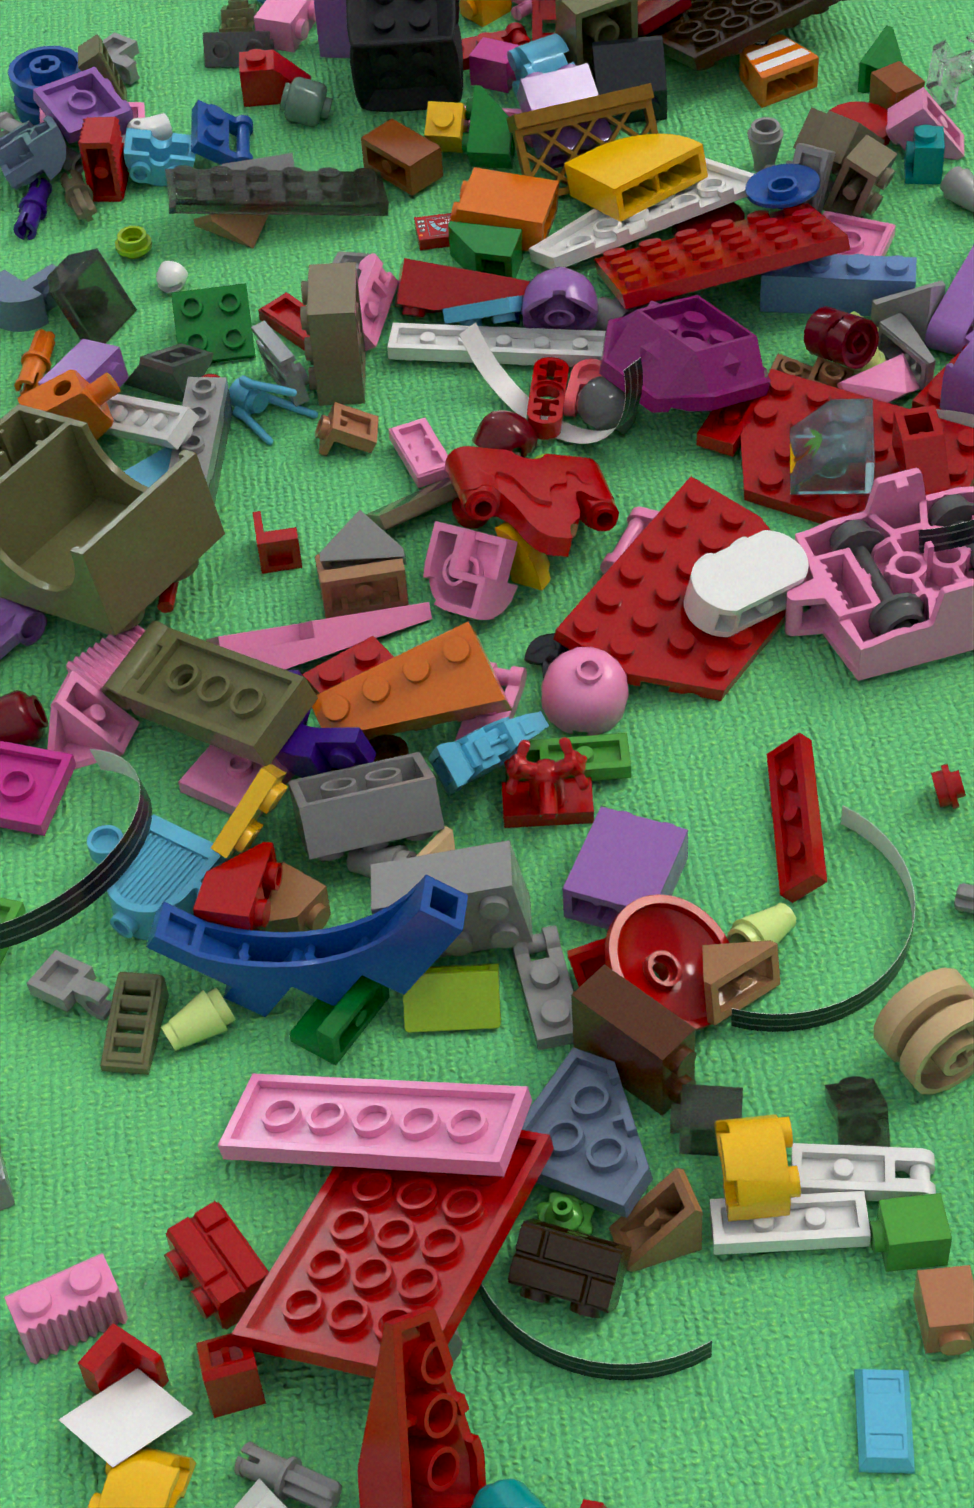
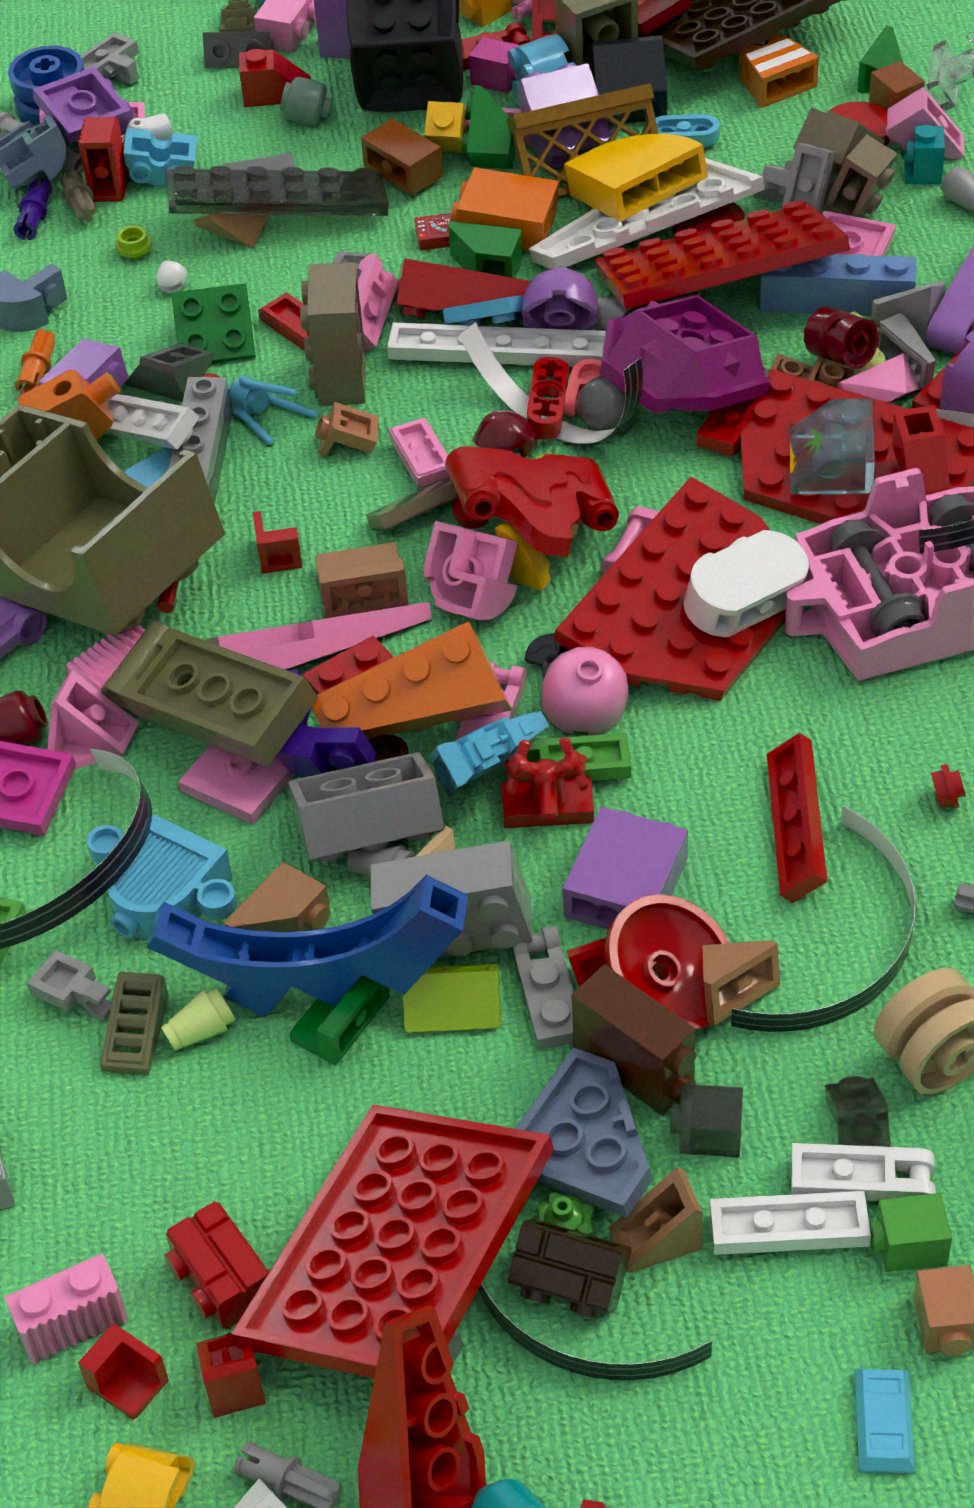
clear smoke slope [47,248,137,344] -> none
white sticker [59,1368,193,1468] -> none
olive slope [78,34,127,101] -> none
blue plate [191,100,253,165] -> none
red slope [193,841,283,931] -> none
yellow plate [211,764,288,858] -> none
bright pink plate [218,1073,532,1177] -> none
light grey plate [251,320,309,407] -> none
light grey slope [320,510,407,569] -> none
yellow cylinder [714,1114,801,1222] -> none
yellowish green cone [727,903,796,944] -> none
blue dish [745,164,820,209] -> none
light grey cone [747,117,784,172] -> none
none -> medium azure plate [655,114,720,148]

